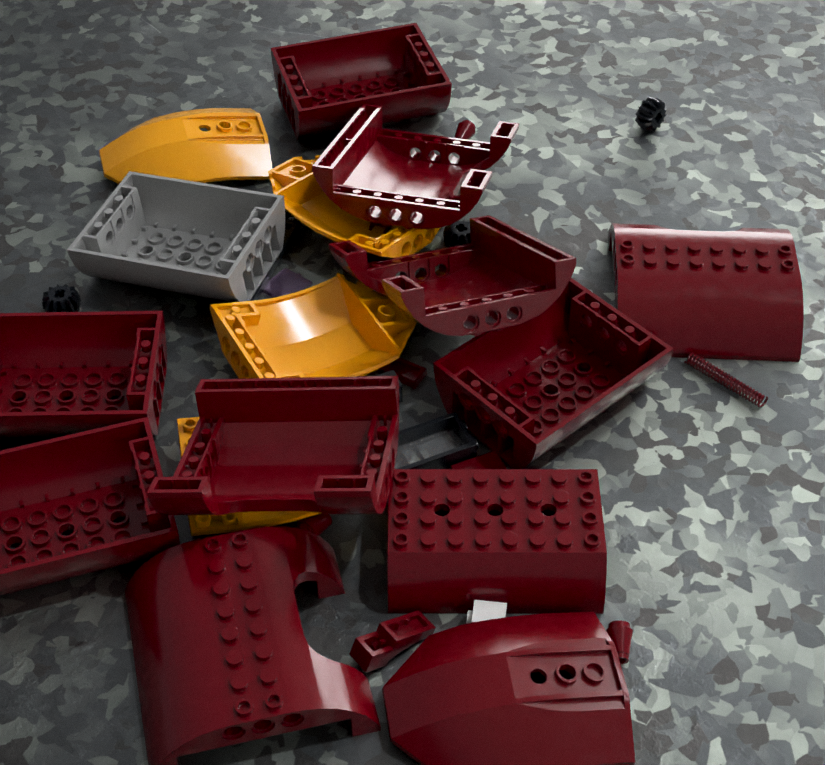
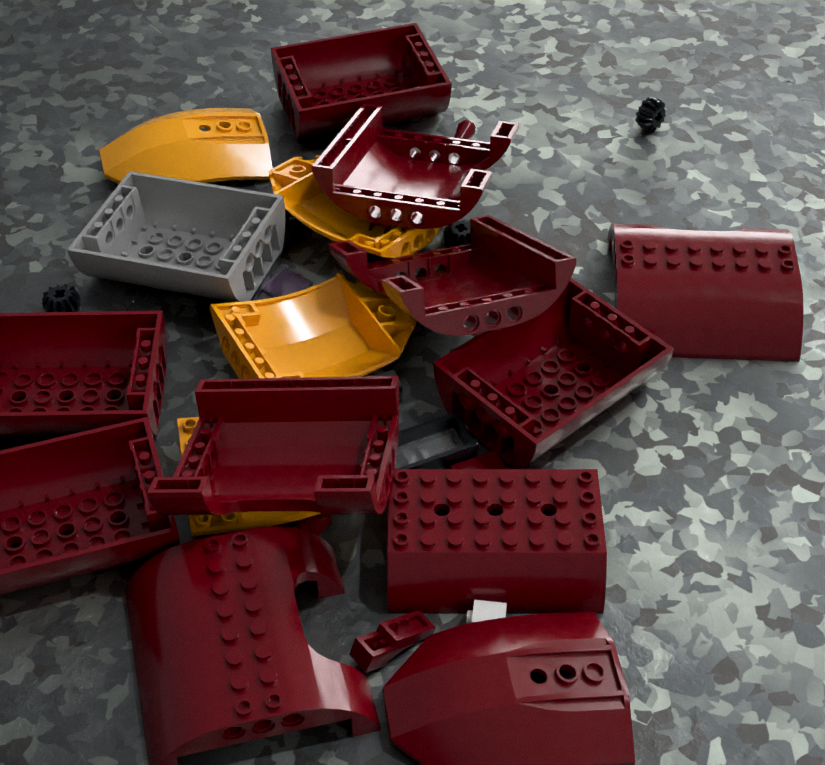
dark red tile [375,358,427,389] -> none
dark red cone [606,620,633,664] -> none
dark red piece [684,352,768,408] -> none

